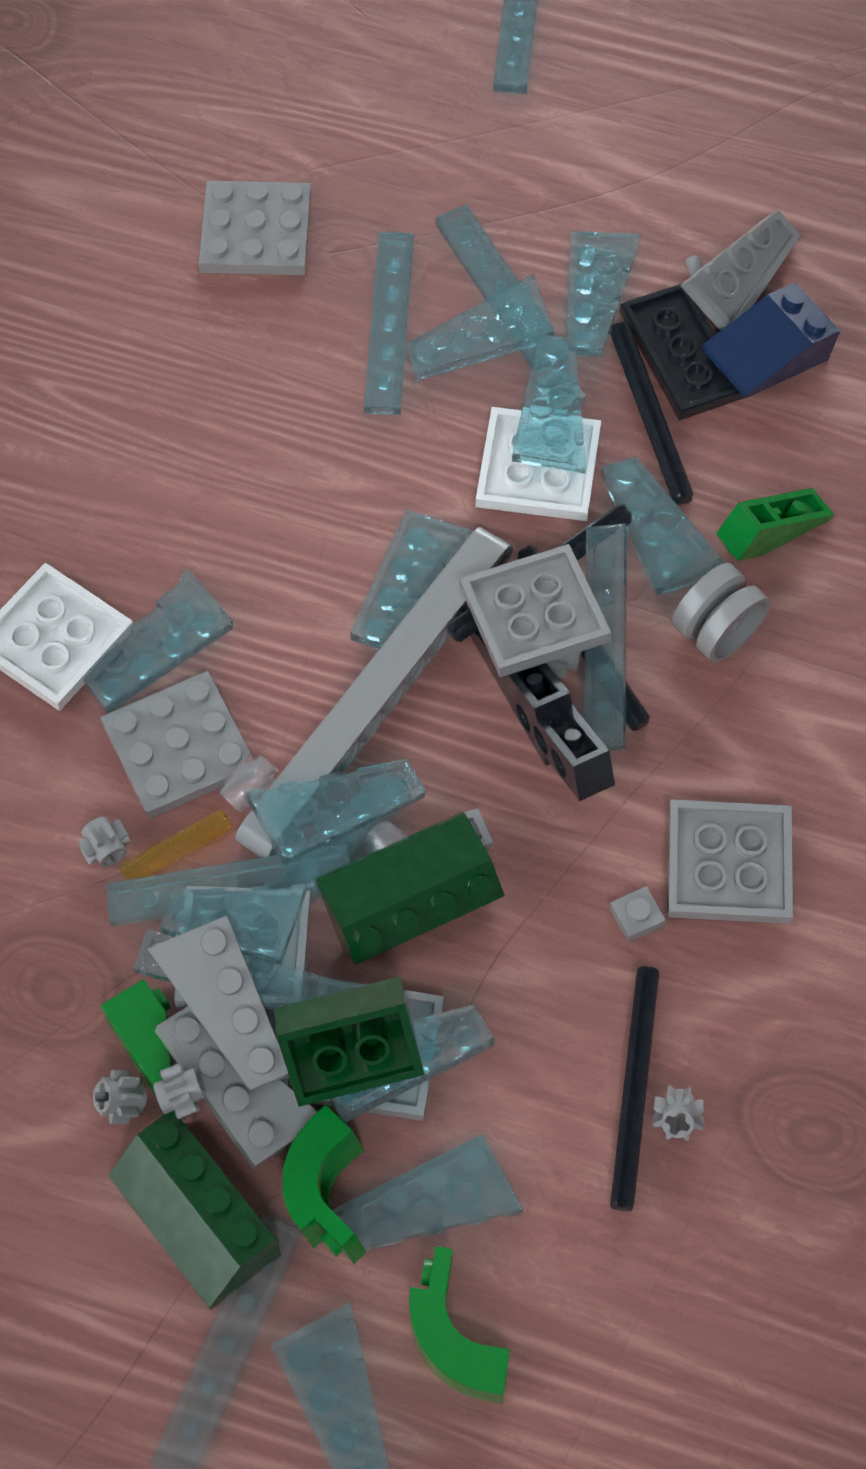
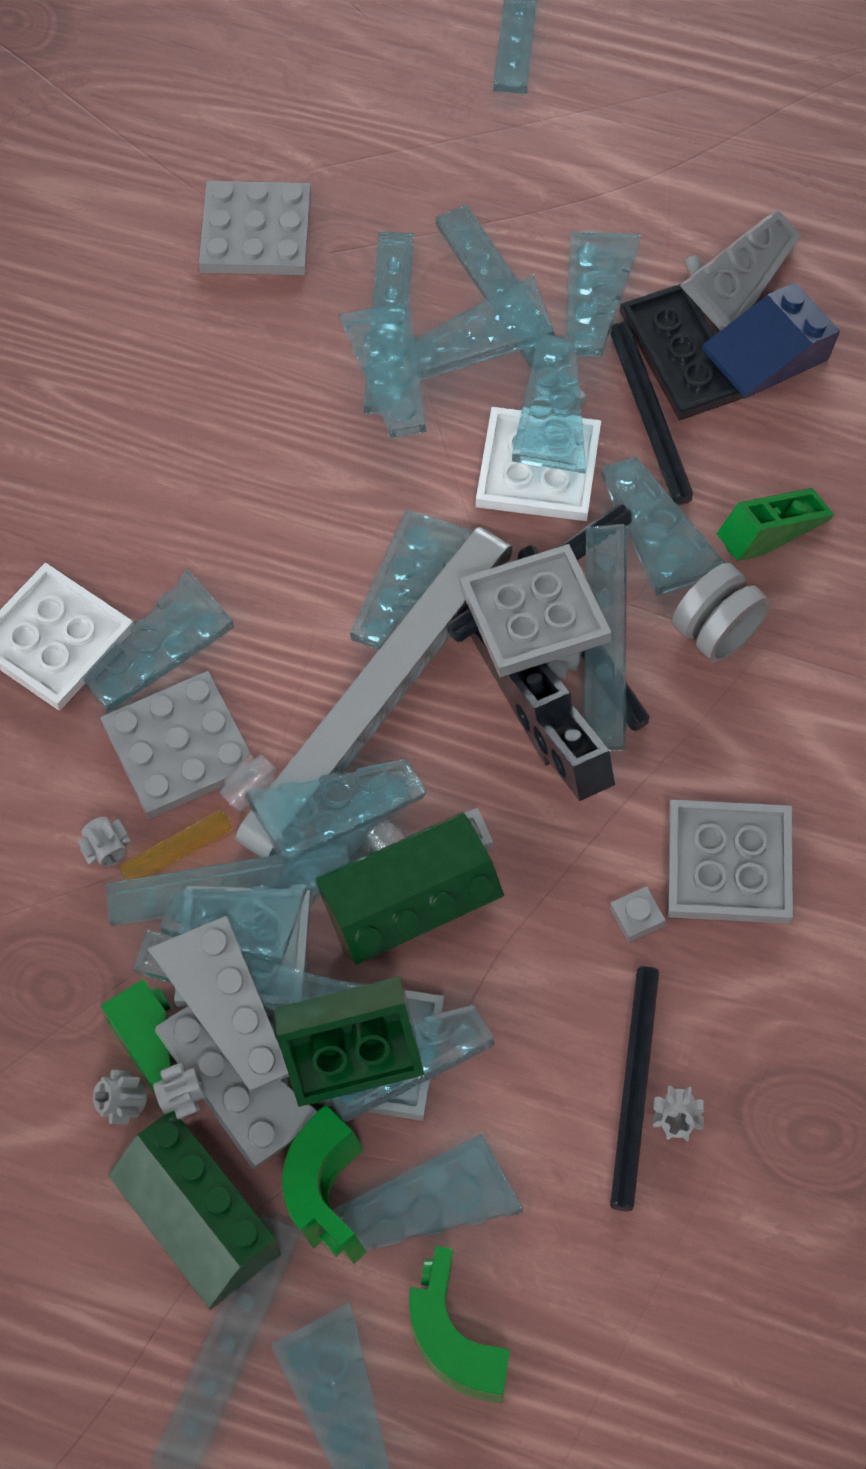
none -> clear light blue wing [339,302,427,438]

